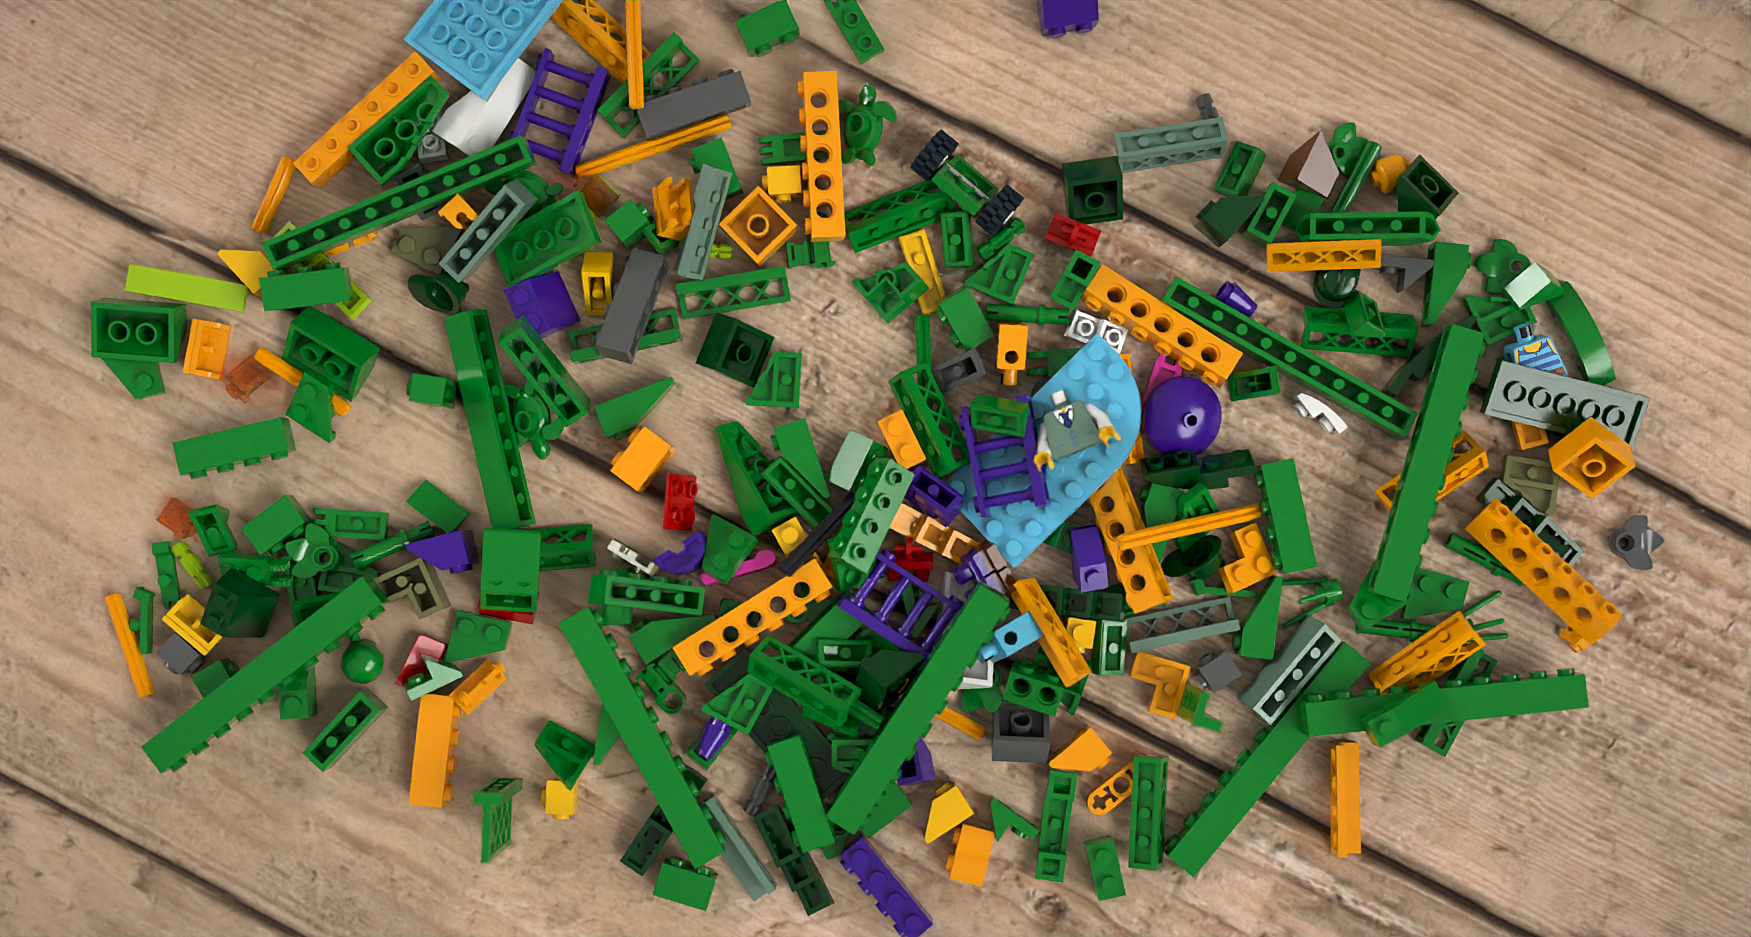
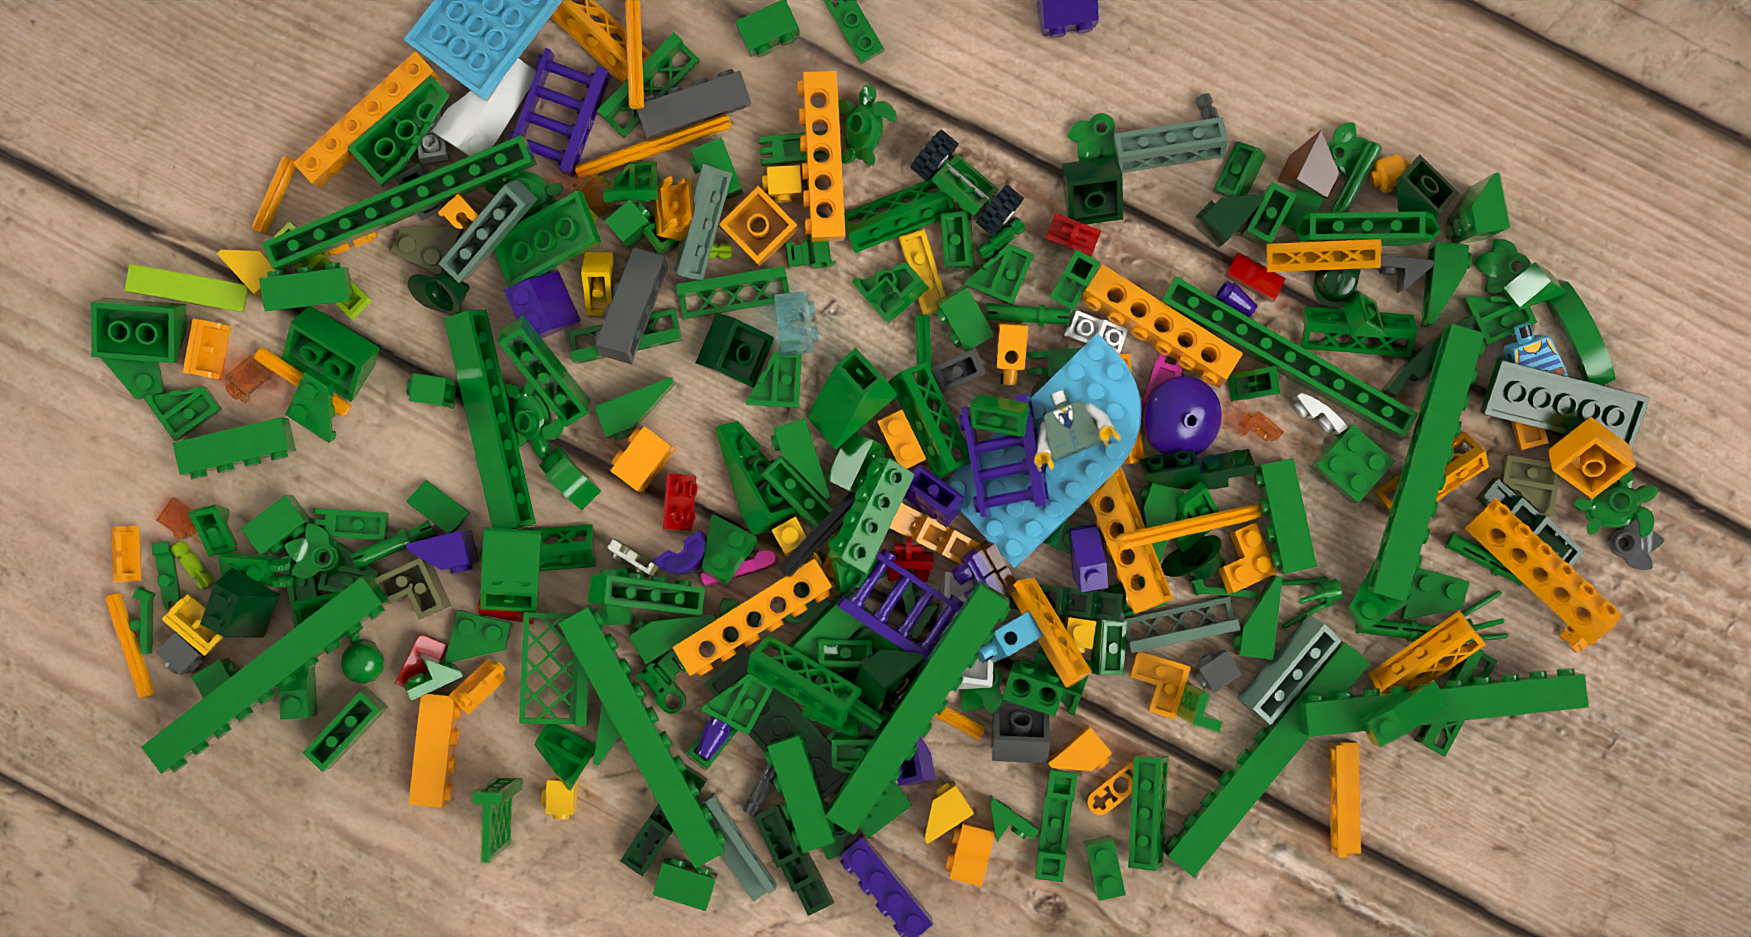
none -> light orange hinge [111,526,142,582]
none -> green wing [144,386,222,441]
none -> green fence [519,612,588,726]
none -> green brick [539,447,601,510]
none -> green wing [603,161,658,202]
none -> clear light blue brick [774,291,819,356]
none -> green slope [807,348,898,450]
none -> green plate [1067,113,1117,161]
none -> red slope [1224,252,1286,303]
none -> clear orange bracket [1237,411,1284,442]
none -> green brick [1310,424,1395,503]
none -> green slope [1445,172,1511,244]
none -> green animal [1574,470,1659,538]

